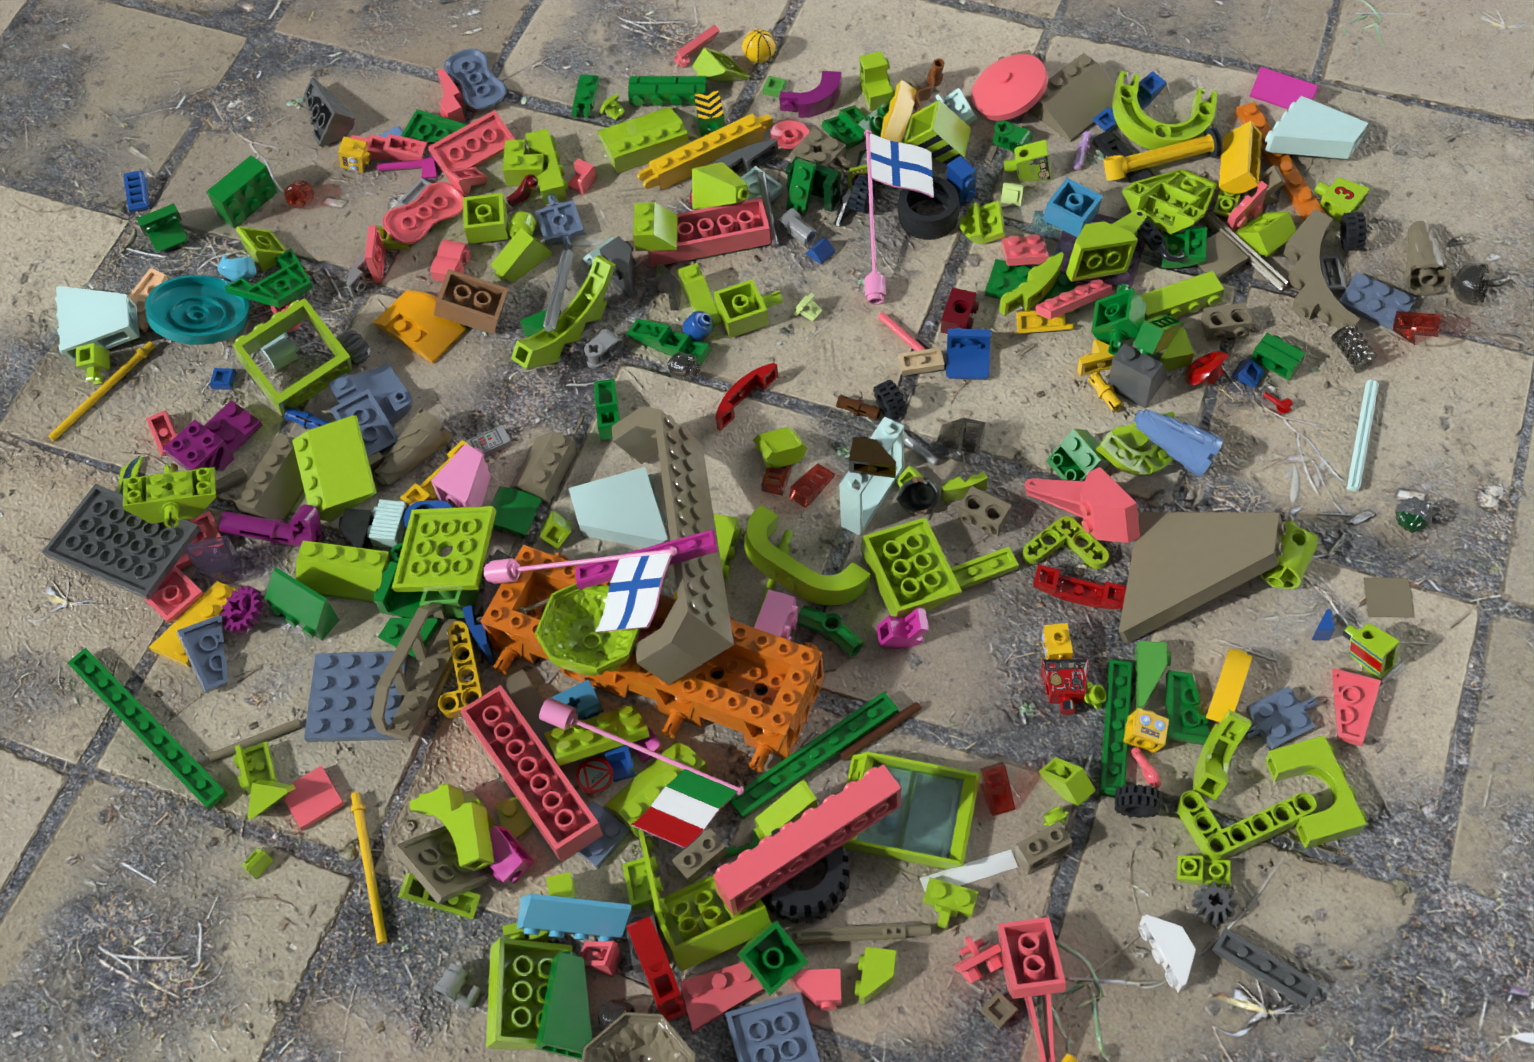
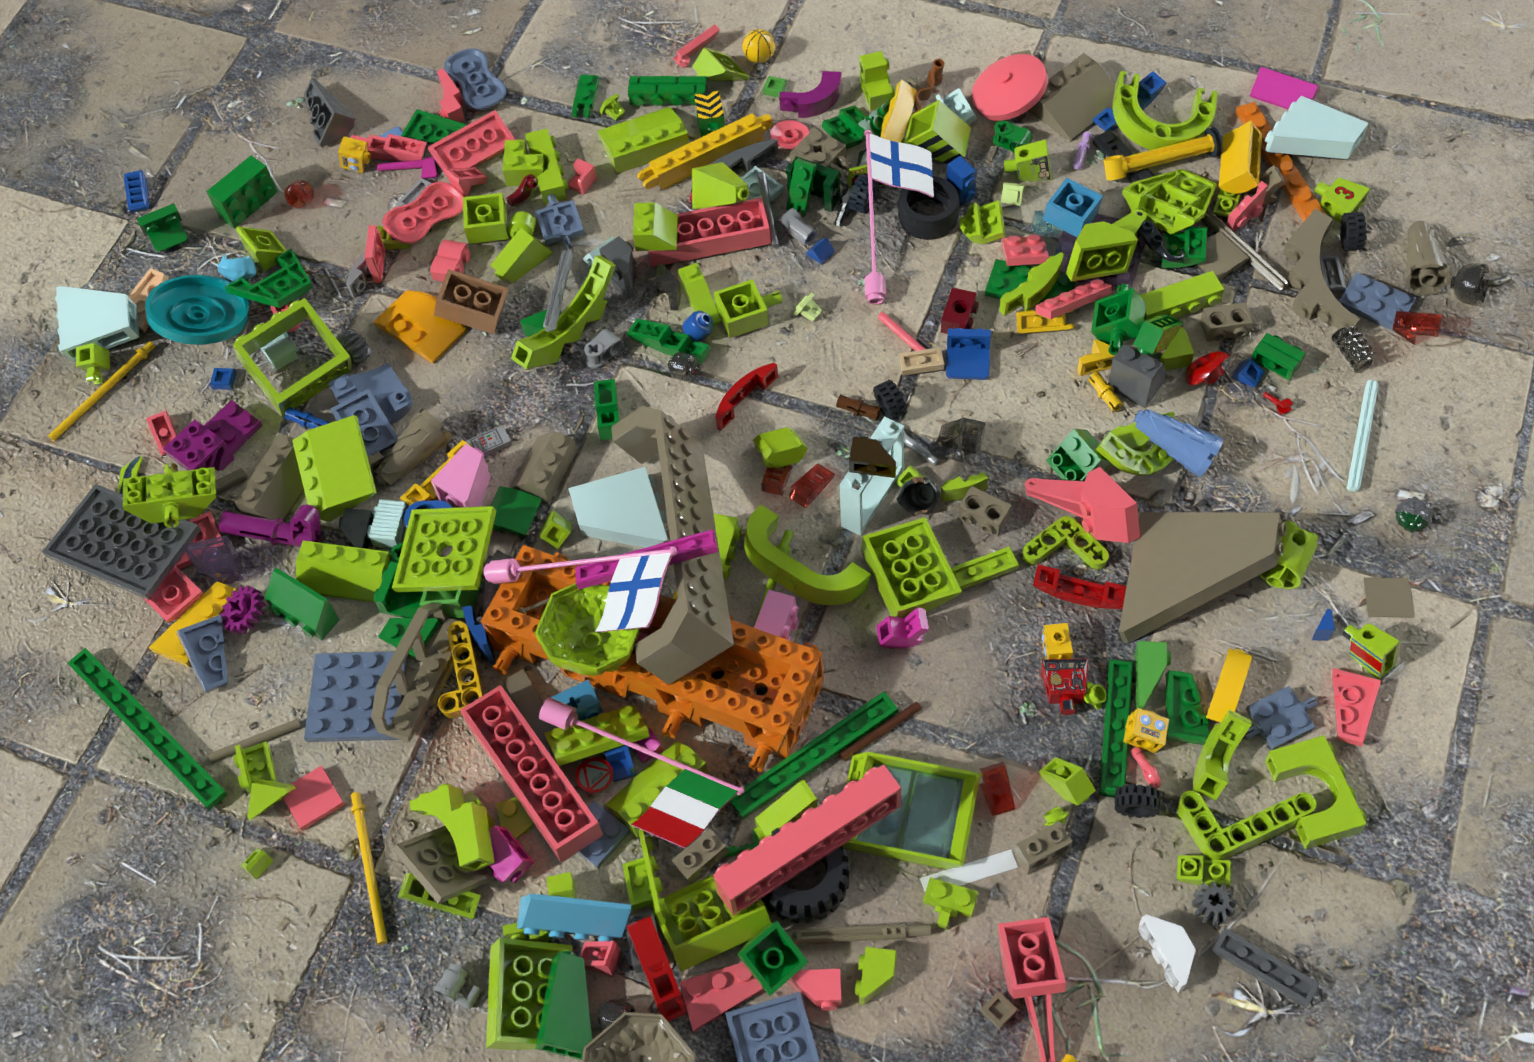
green piece [797,605,864,658] -> none
coral hips [953,936,1003,983] -> none
lime slope [1235,211,1297,256] -> none

